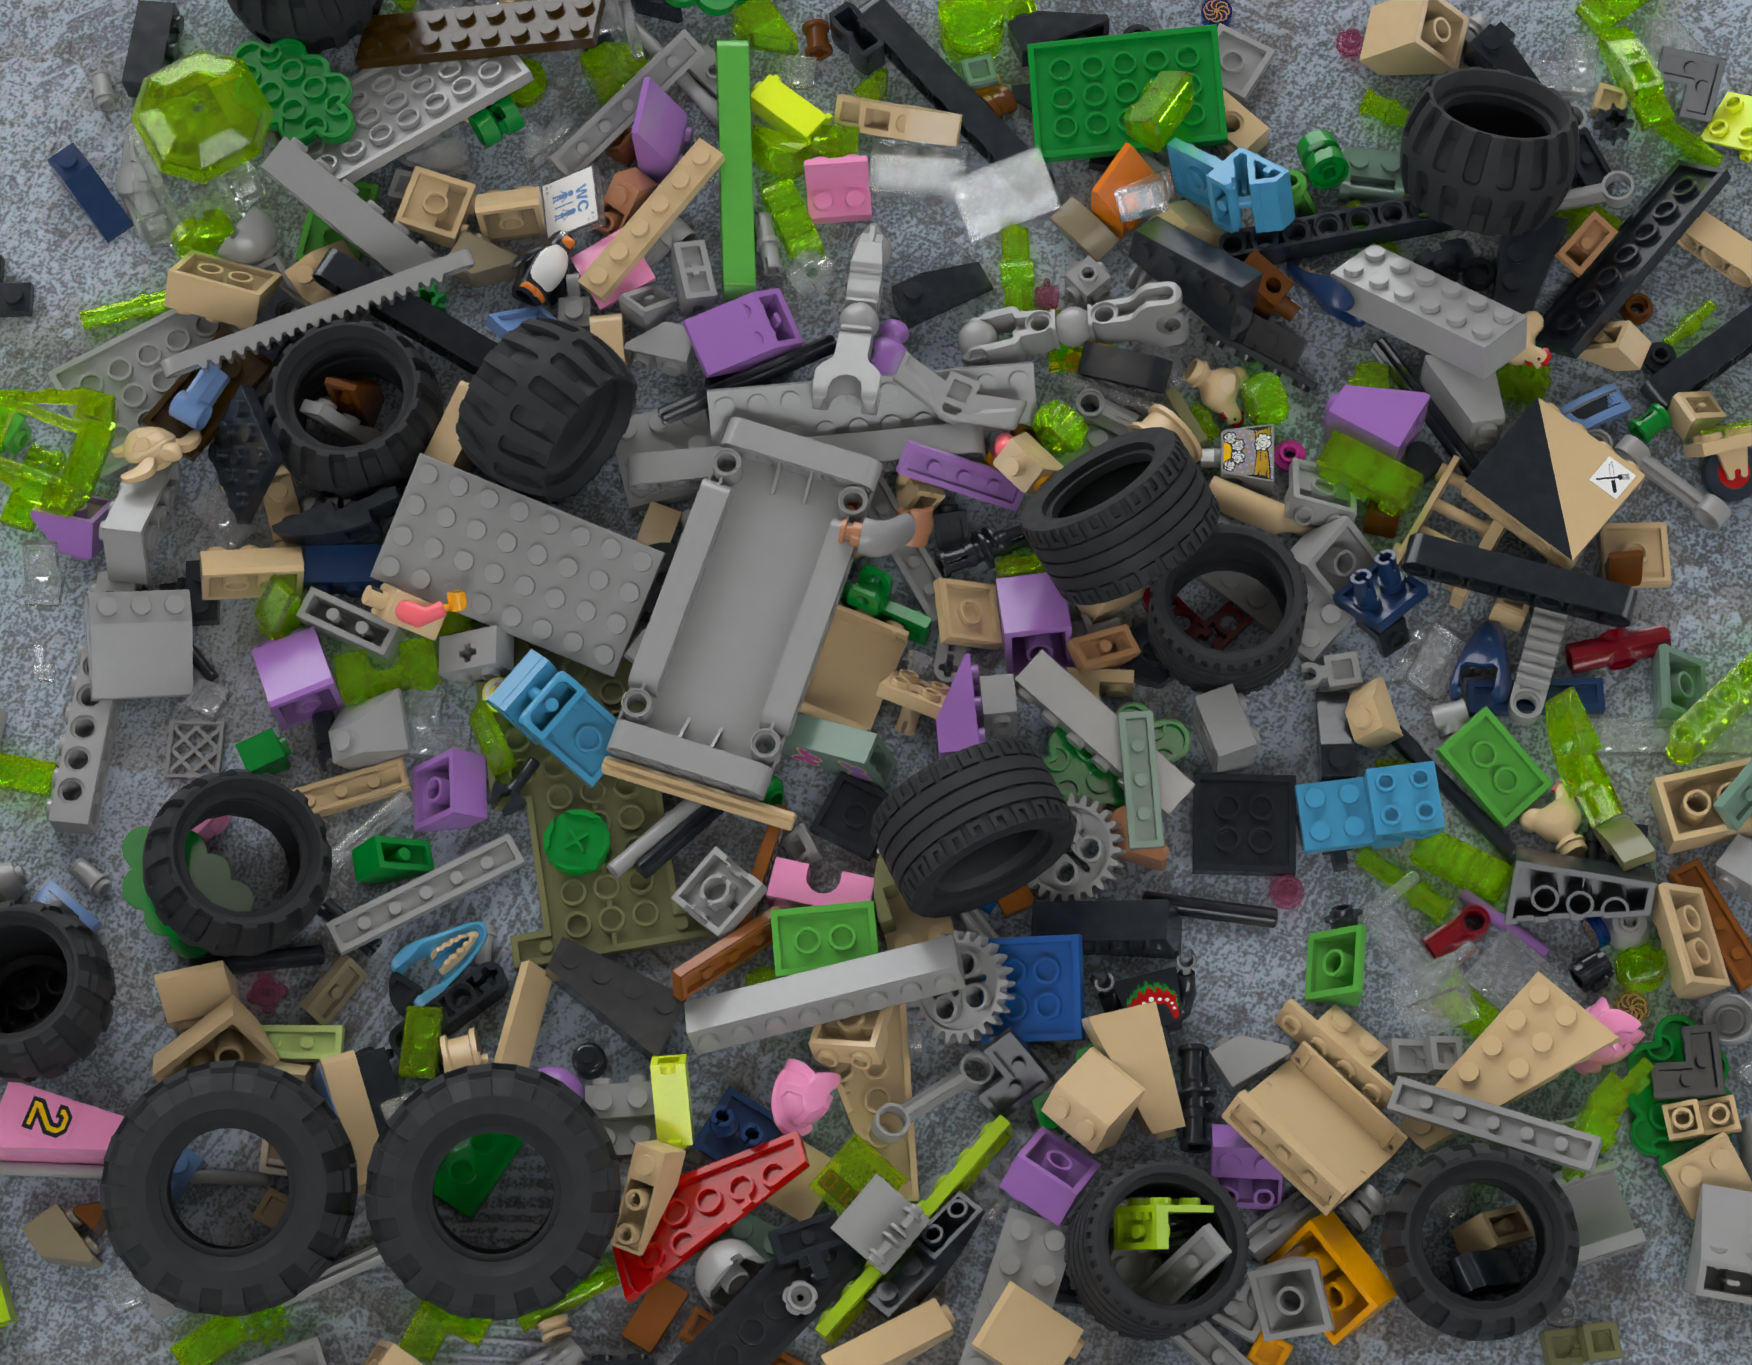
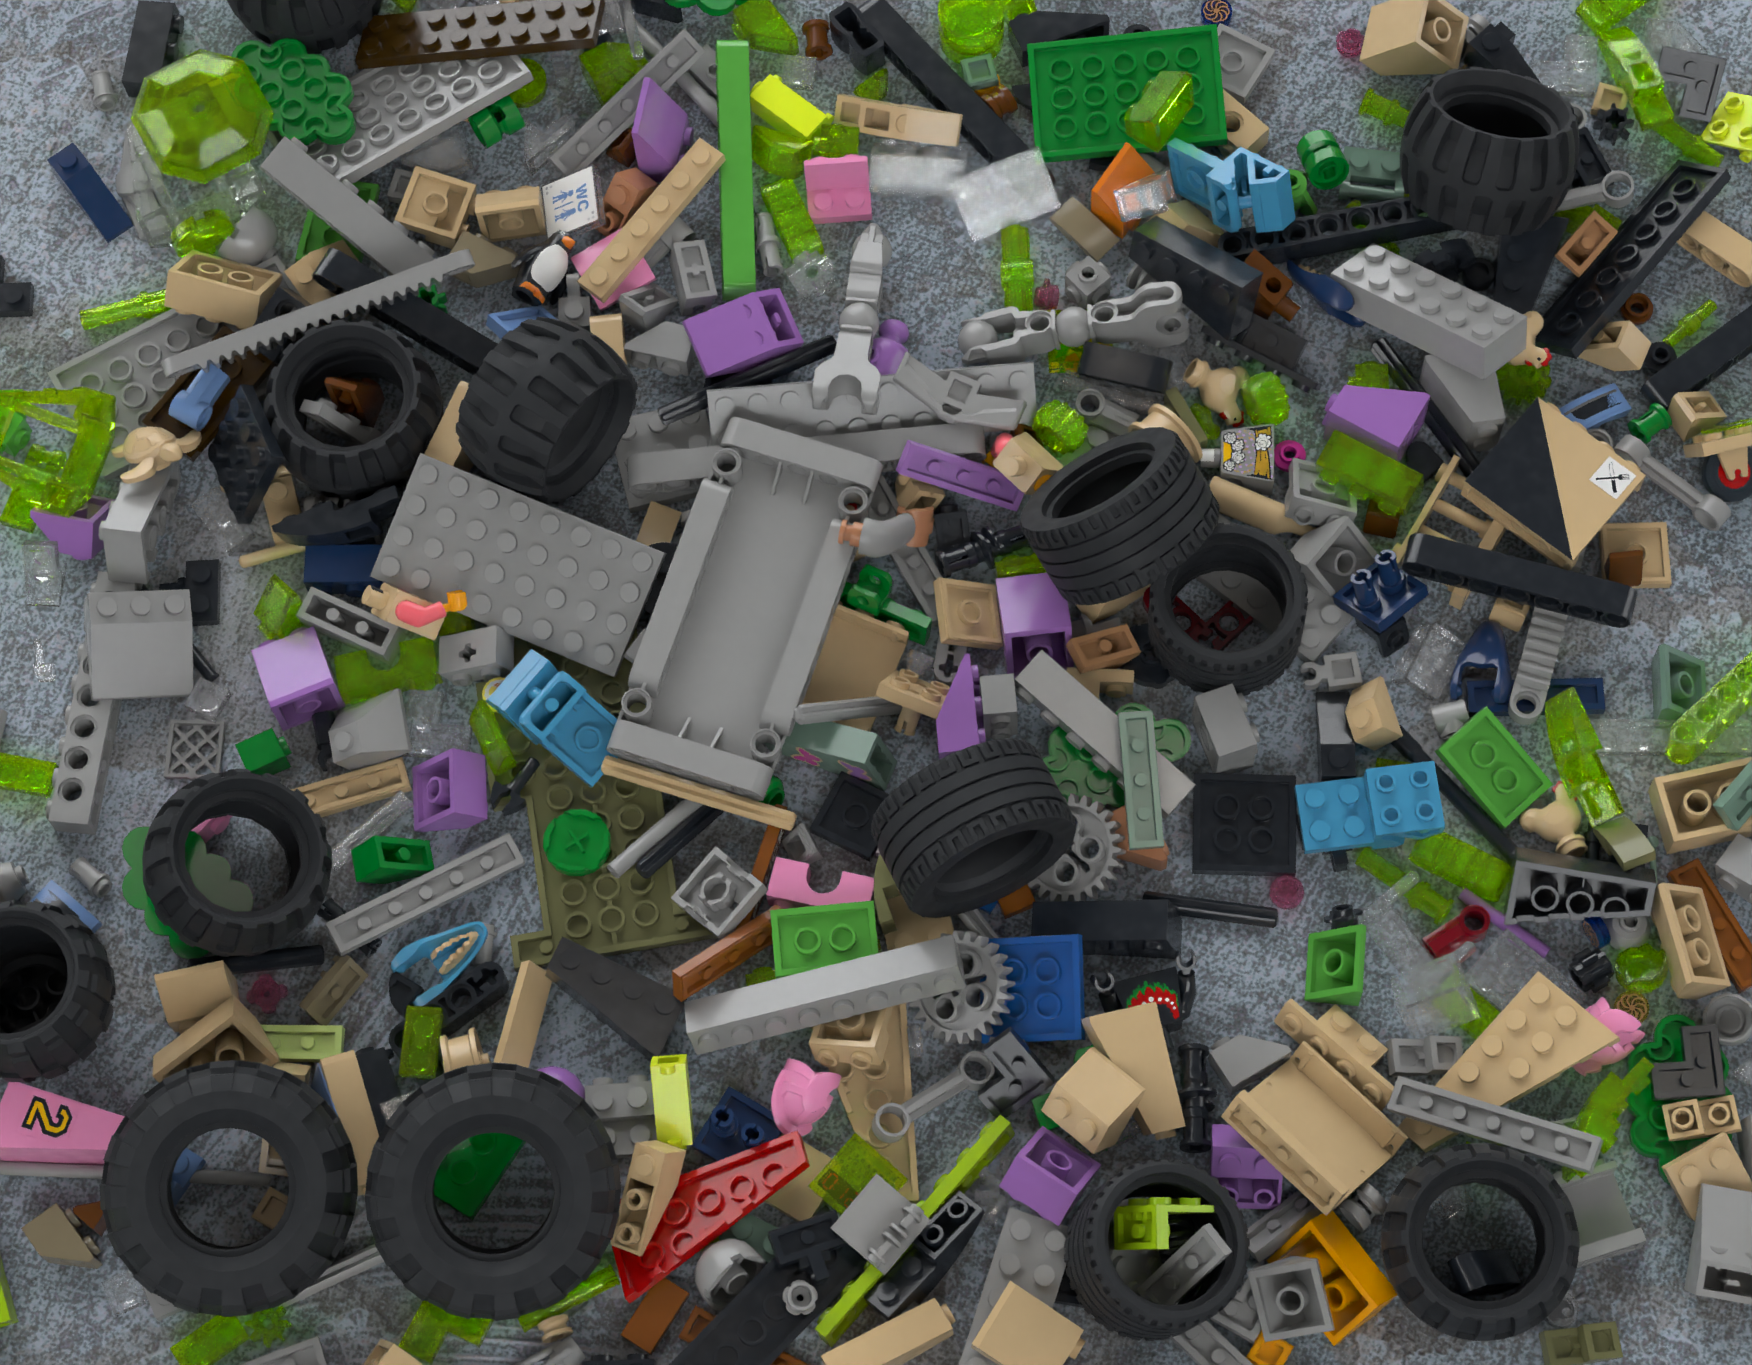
tan slope [200,544,304,600] -> none
black piece [572,1042,608,1080] -> none
black slope [892,261,993,329] -> none
tan slope [1450,1204,1535,1254] -> none
dark red piece [1565,624,1672,674] -> none
none -> light grey axle [794,696,902,725]

